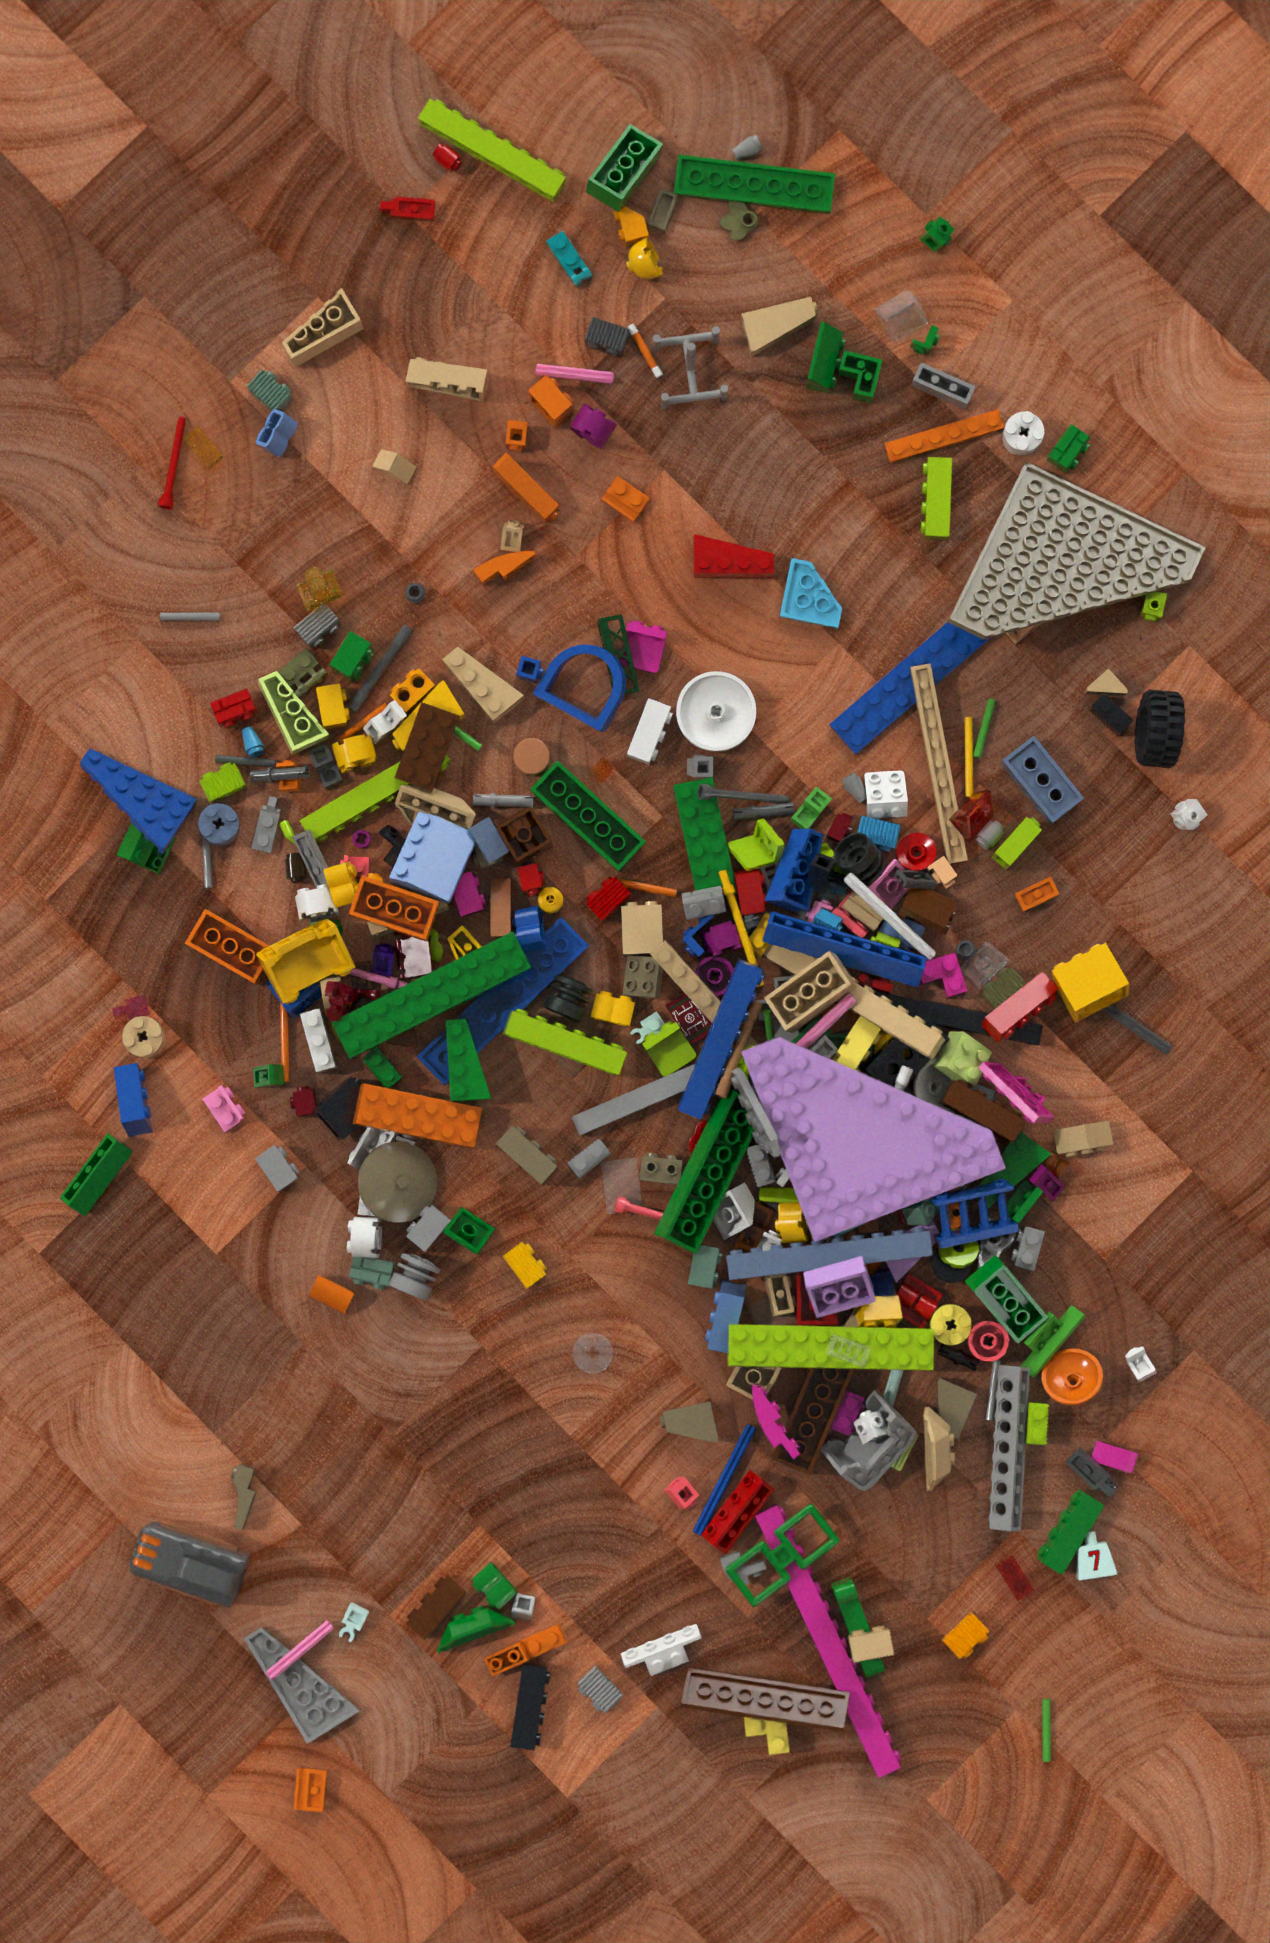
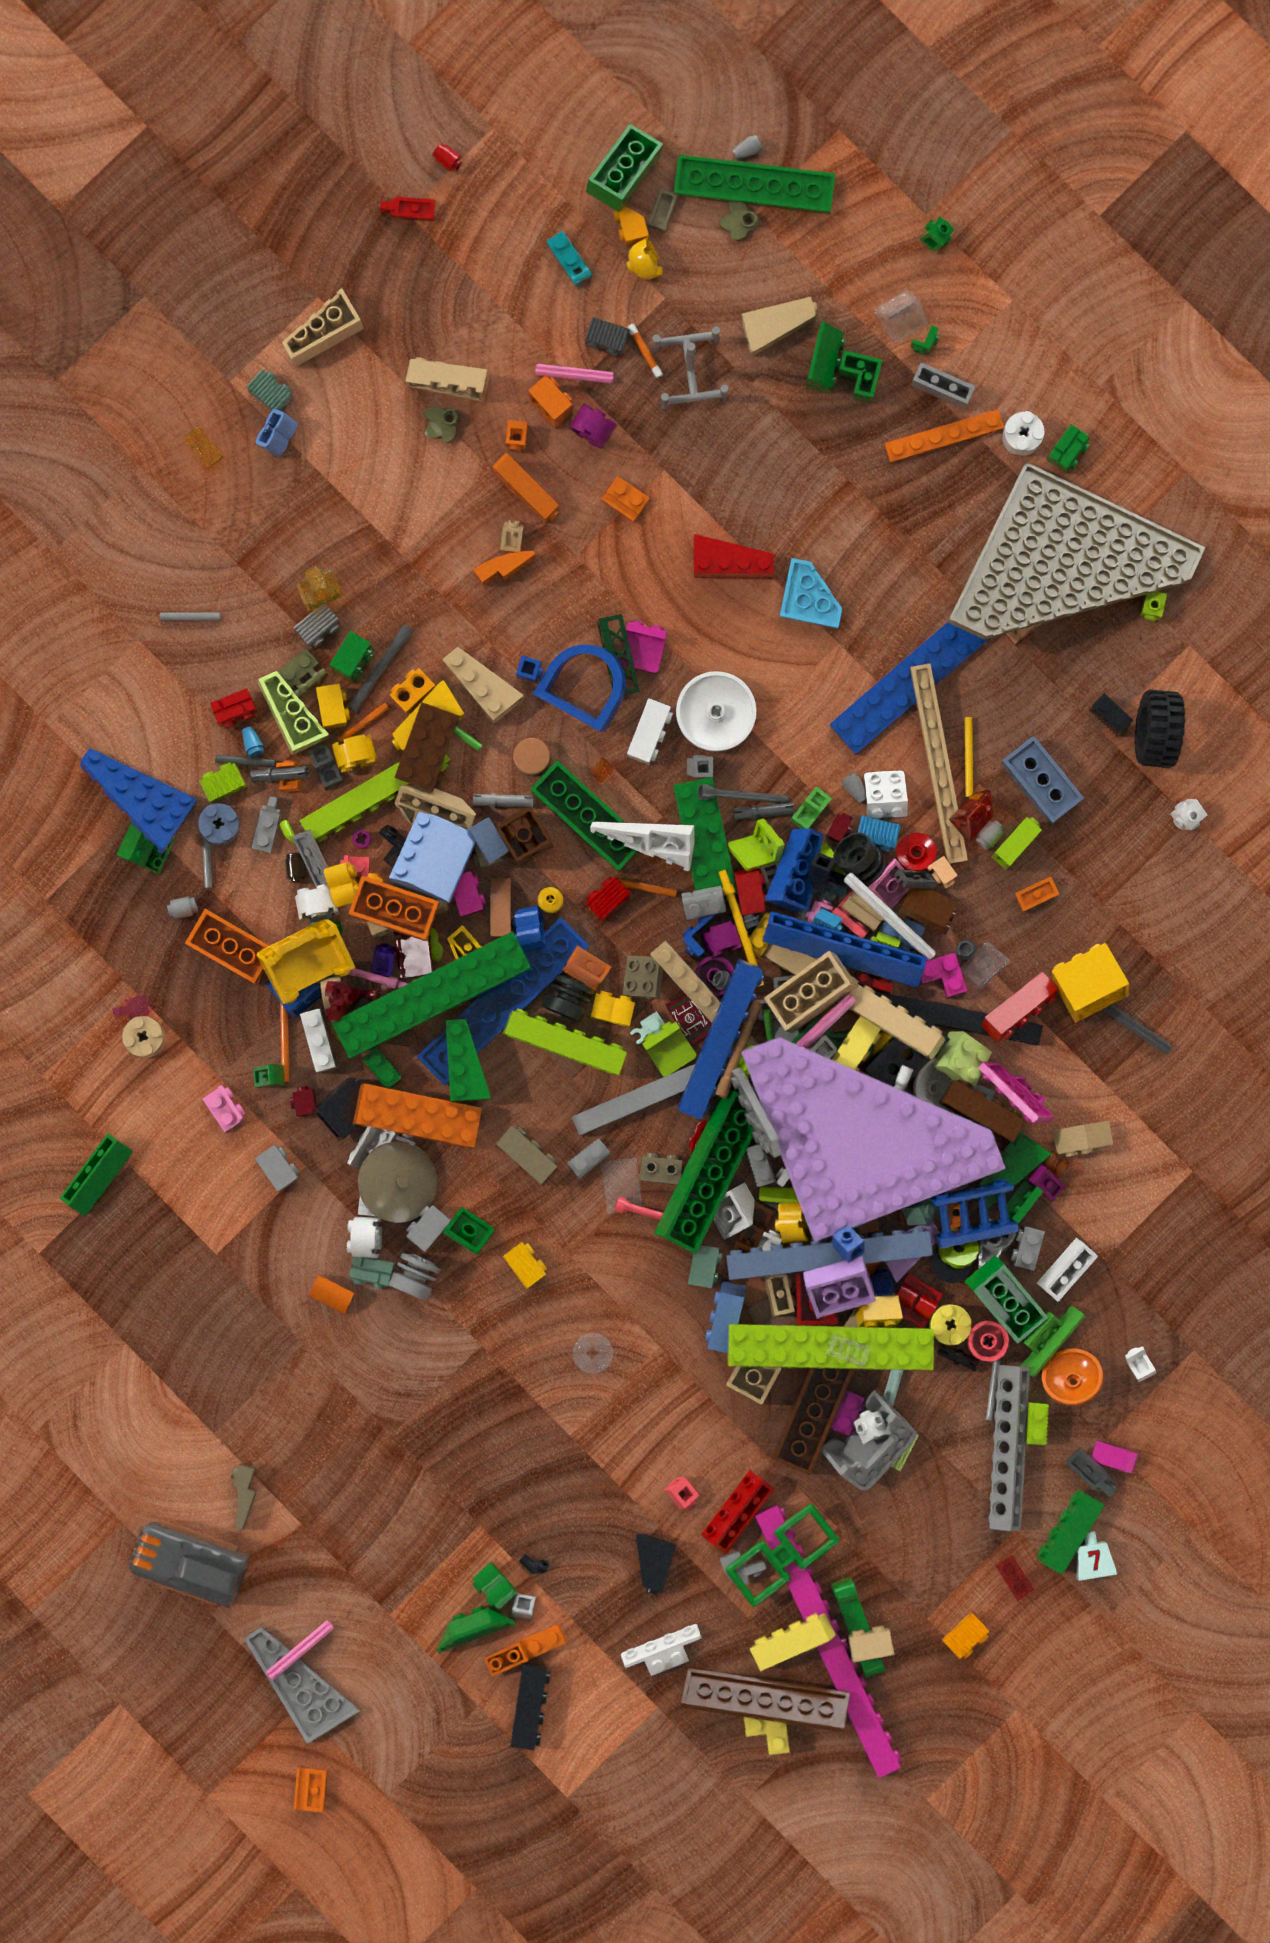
blue wedge [114,1063,153,1137] -> none
red piece [157,416,186,510] -> none
light aqua plate [339,1602,370,1642] -> none
white brick [363,700,407,744] -> none
tan slope [372,449,417,485] -> none
dark grey plate [405,583,425,603] -> none
reddish brown brick [406,1576,466,1640] -> none
lime brick [418,99,566,203] -> none
red brick [517,863,546,897] -> none
light grey brick [577,1665,623,1713] -> none
tan brick [621,901,663,956] -> none
dark tan slope [659,1401,719,1443] -> none
blue axle [693,1424,756,1536] -> none
dark pink slope [752,1383,800,1459] -> none
lime brick [921,457,952,540] -> none
tan wedge [924,1407,955,1491] -> none
dark tan slope [936,1378,977,1439] -> none
bright green bar [973,699,996,758] -> none
olive brick [981,967,1027,1009] -> none
bright green bar [1042,1699,1051,1762] -> none
tan slope [1085,669,1128,697] -> none
none -> light grey brick [167,896,198,920]
none -> olive plate [423,406,460,443]
none -> black arm [519,1554,549,1574]
none -> orange plate [562,946,611,991]
none -> white wedge [590,822,695,871]
none -> black slope [636,1532,676,1595]
none -> dark grey plate [713,971,731,991]
none -> light yellow brick [750,1613,835,1671]
none -> blue brick [833,1225,864,1263]
none -> white brick [1037,1238,1098,1302]

